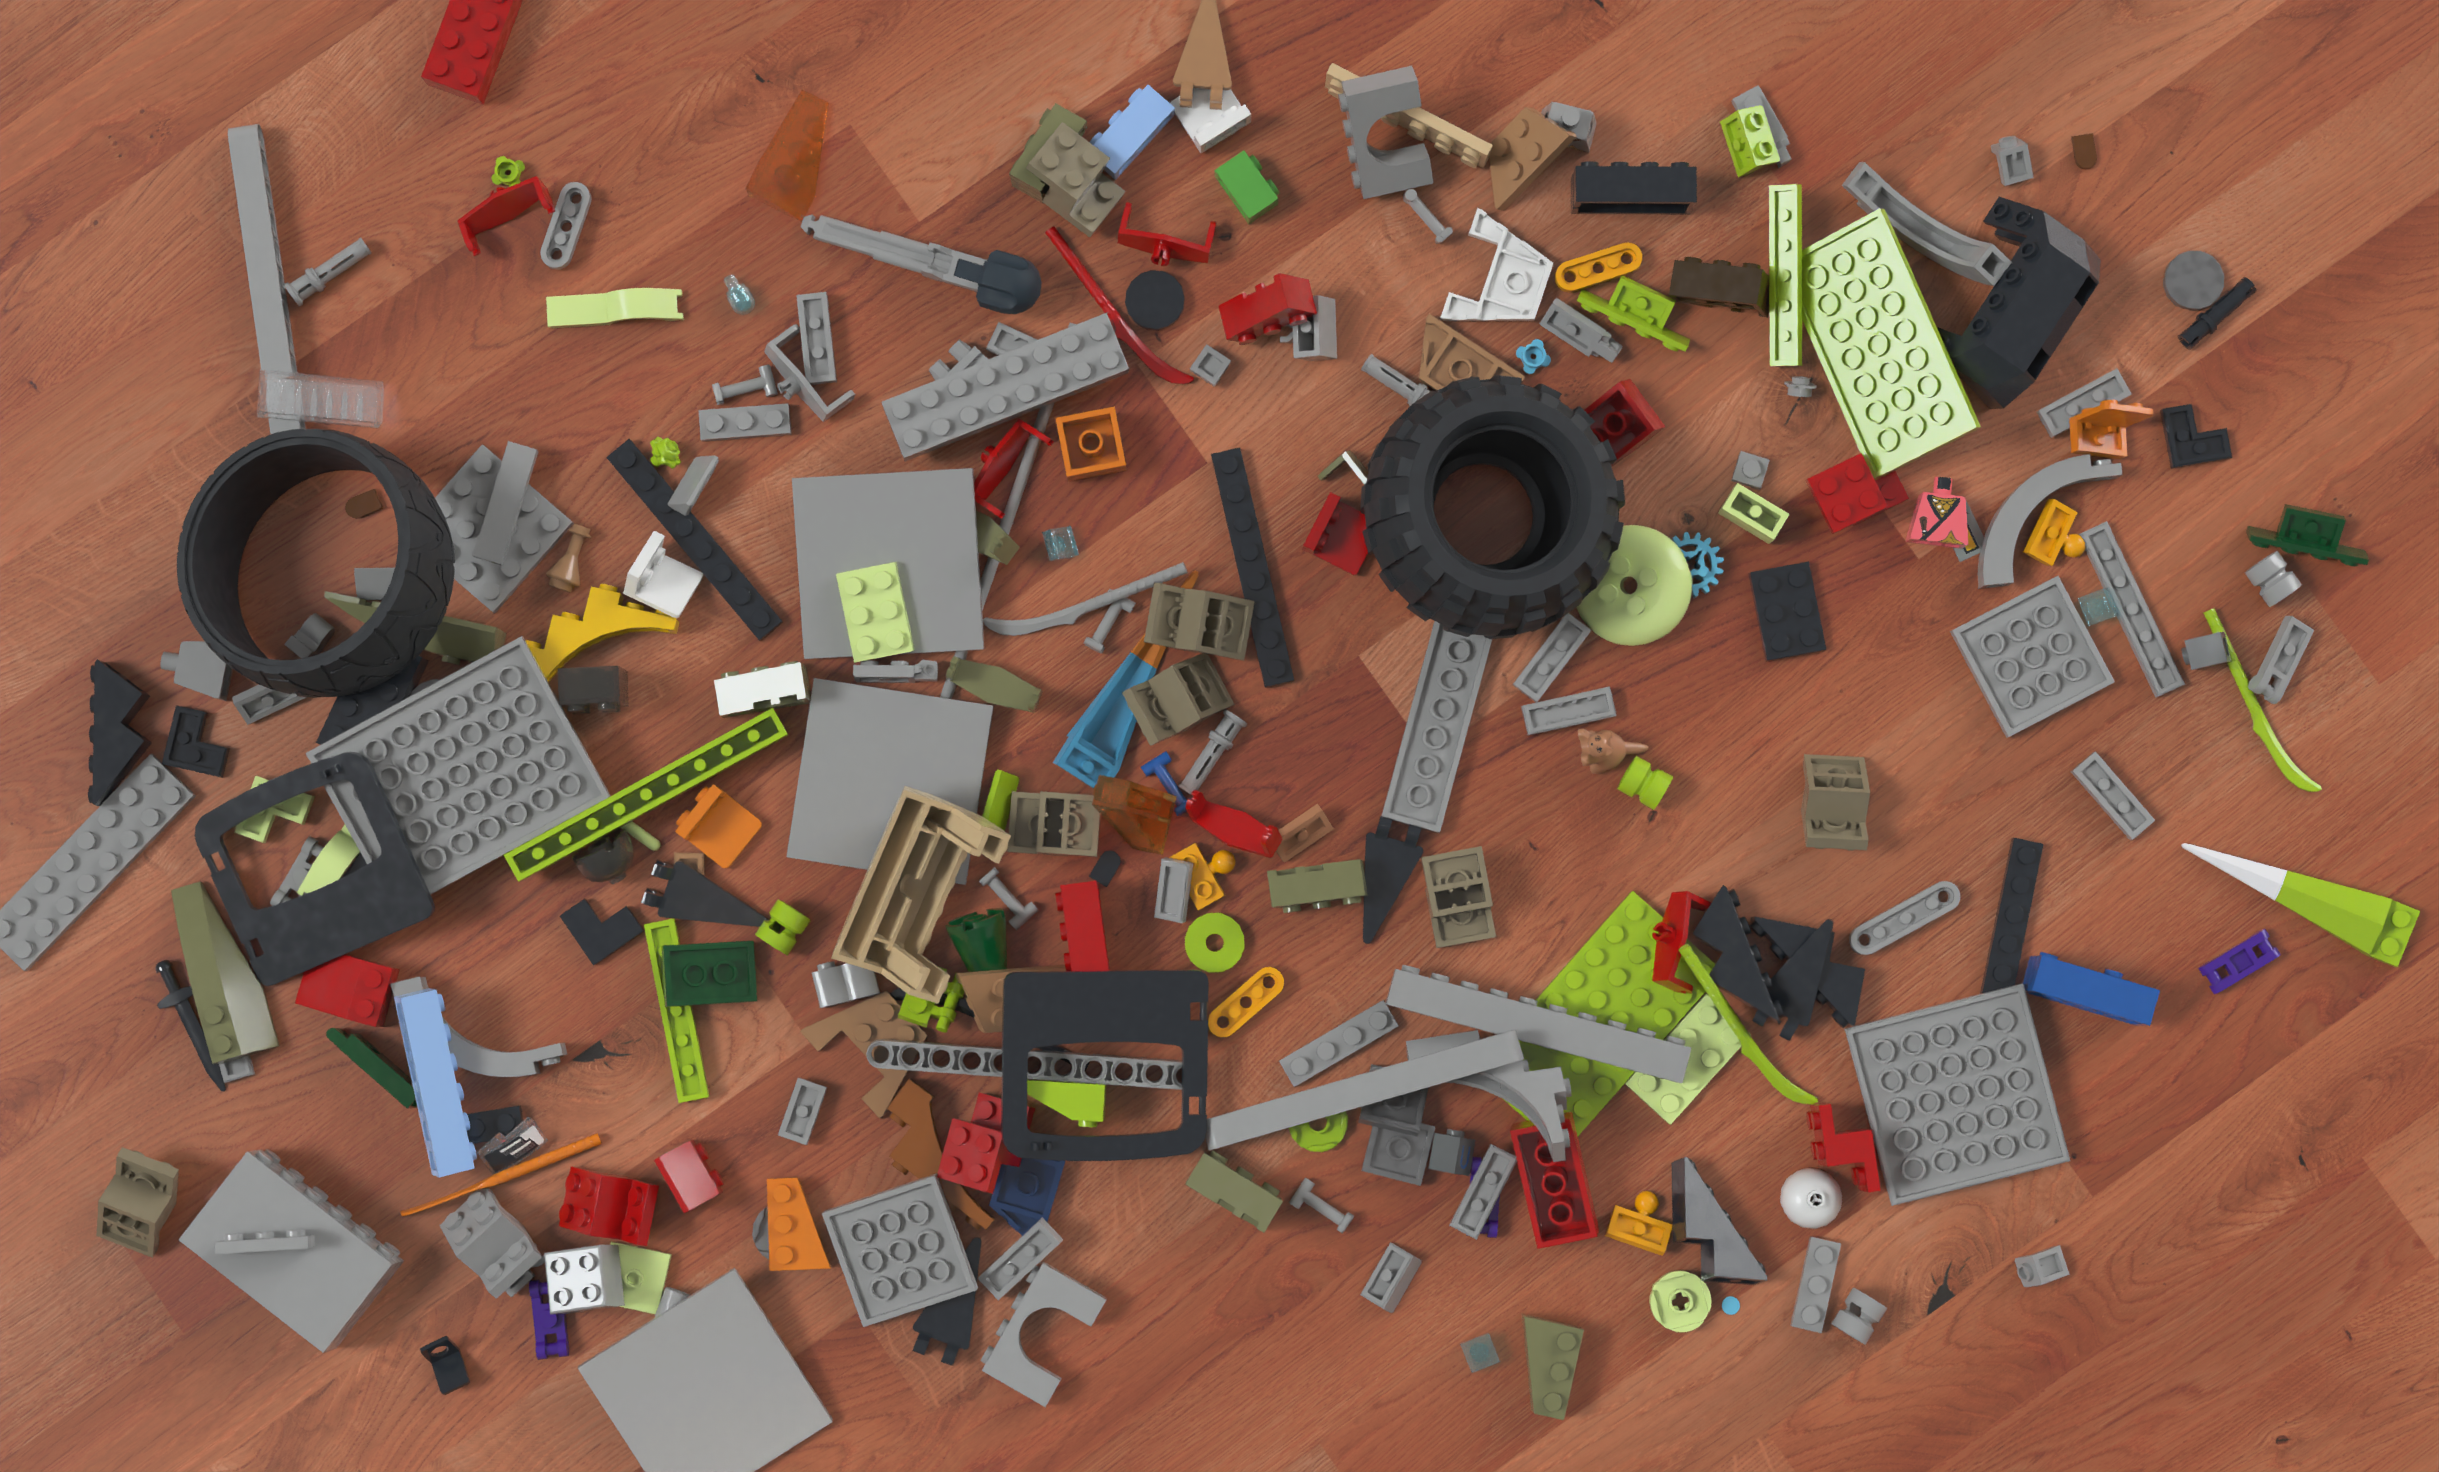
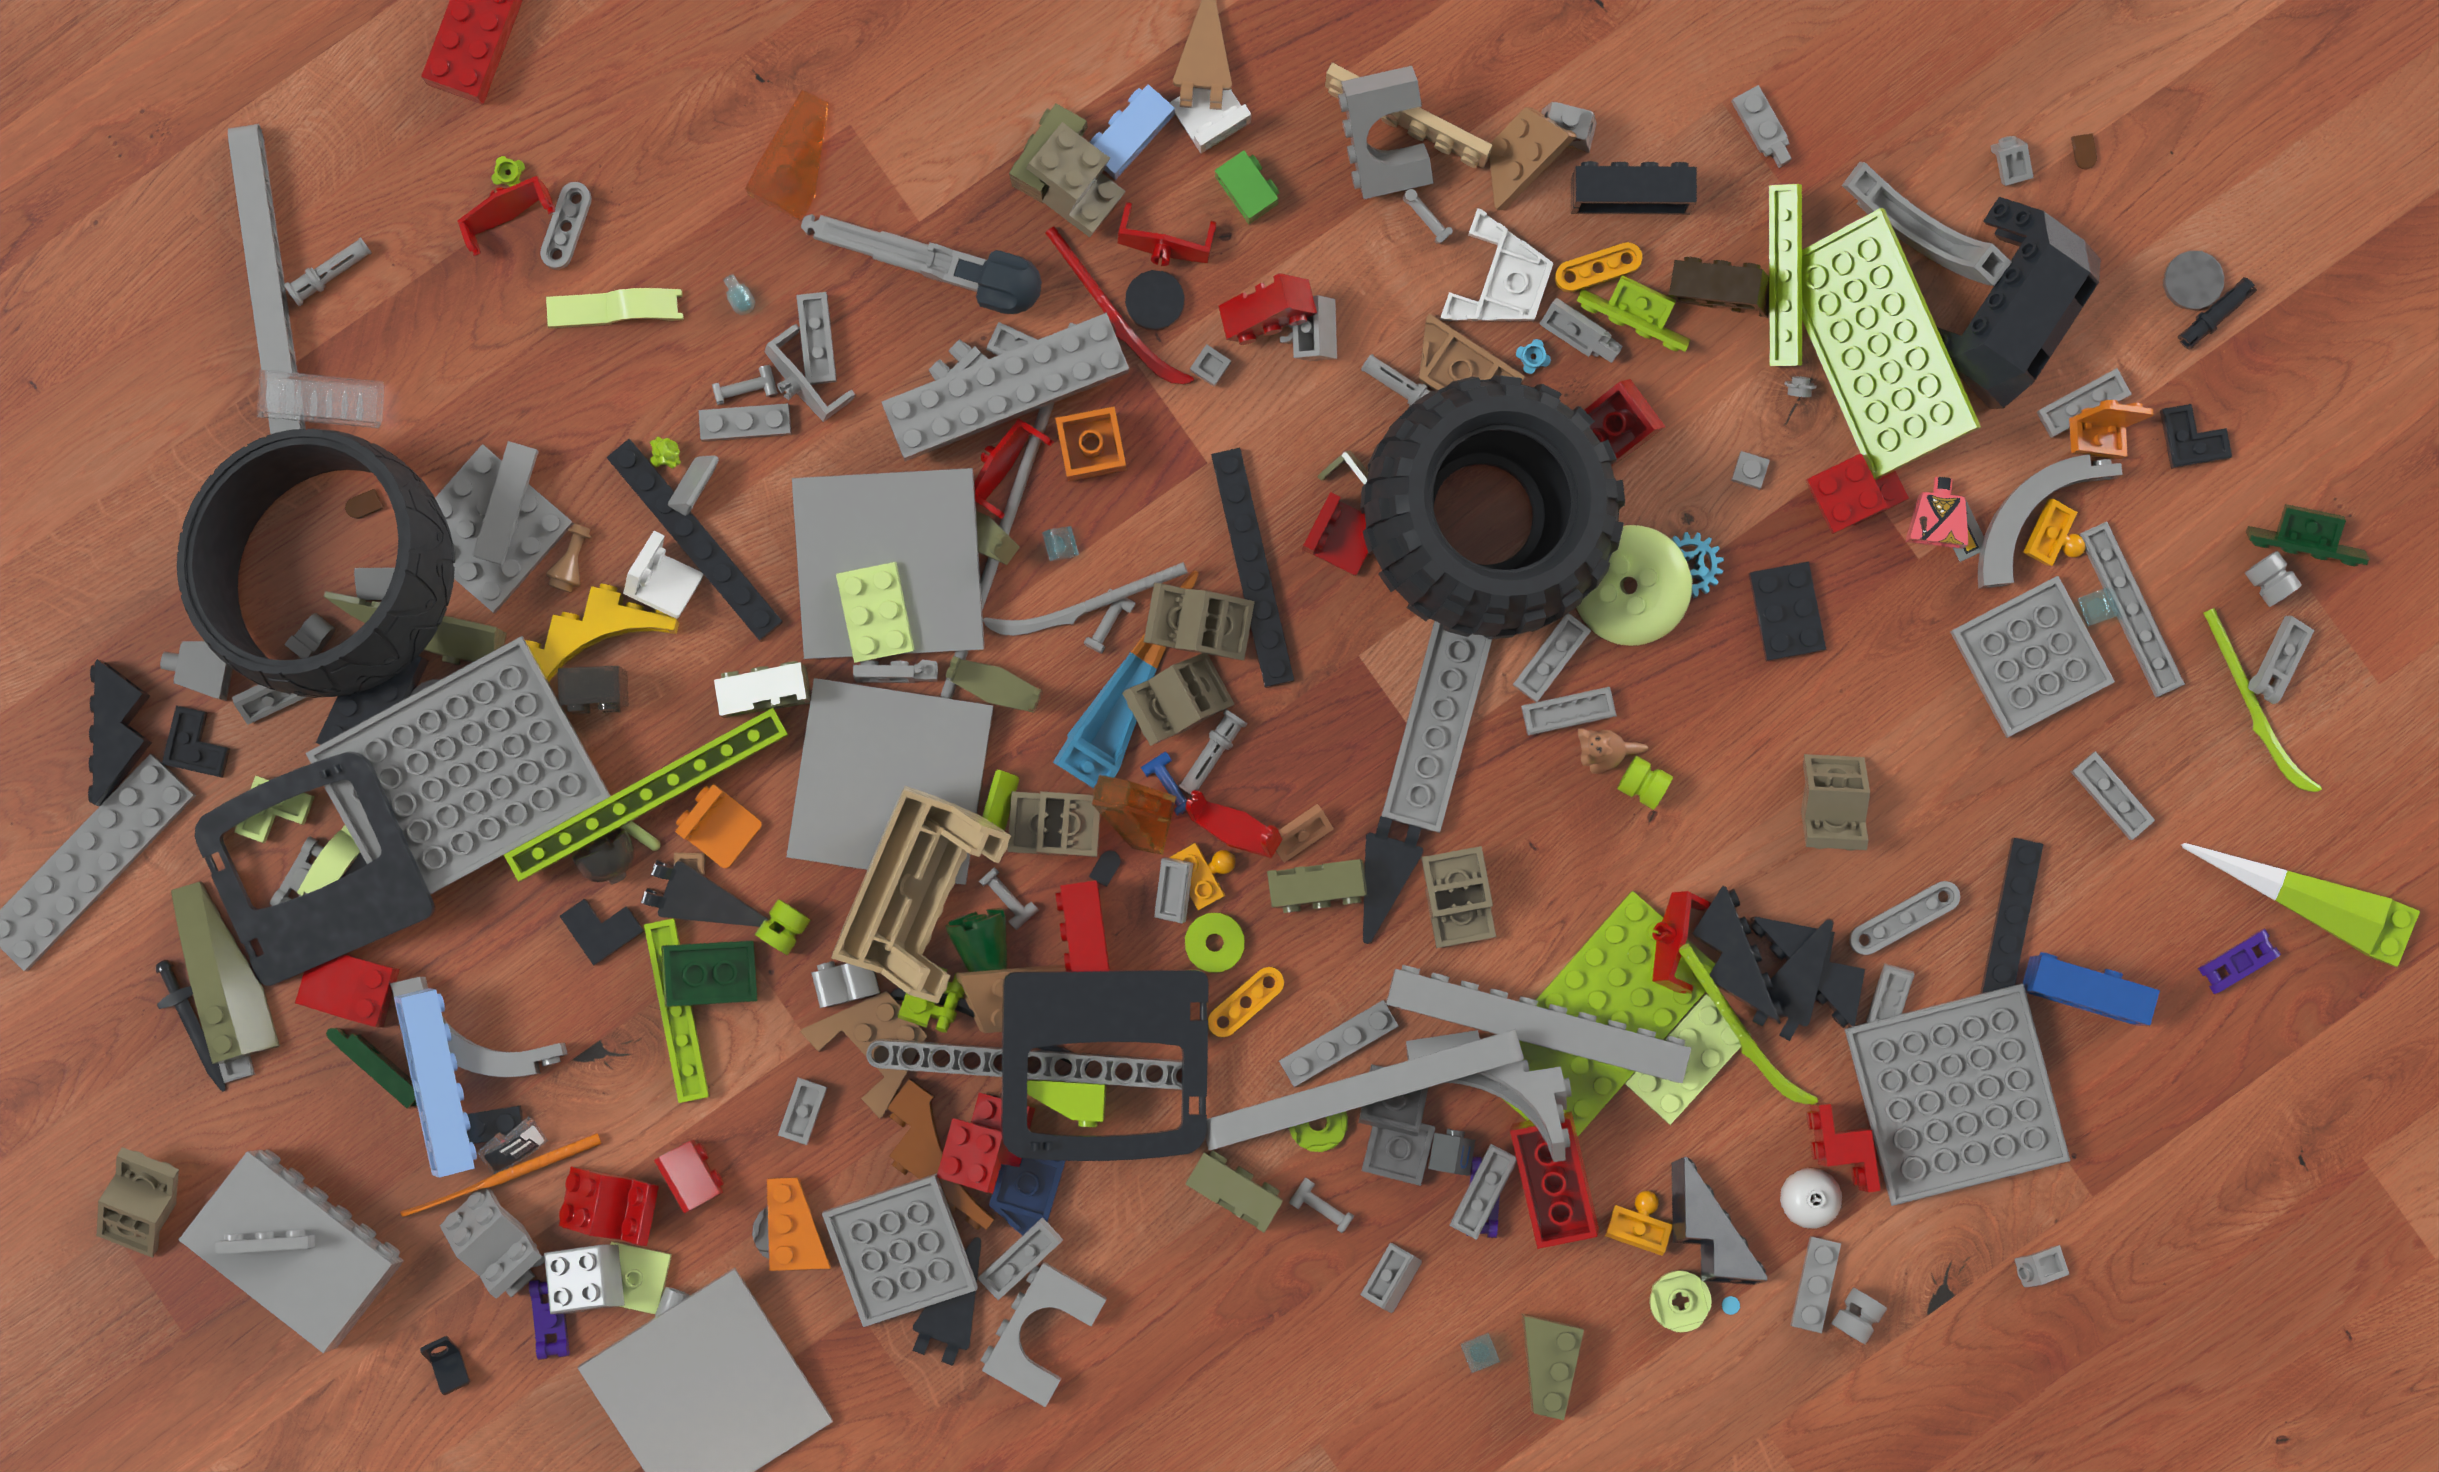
yellowish green brick [1718,483,1789,544] -> none
lime bracket [1720,105,1780,178] -> none
brick [2182,632,2232,670] -> none
none -> light grey plate [1866,963,1915,1022]

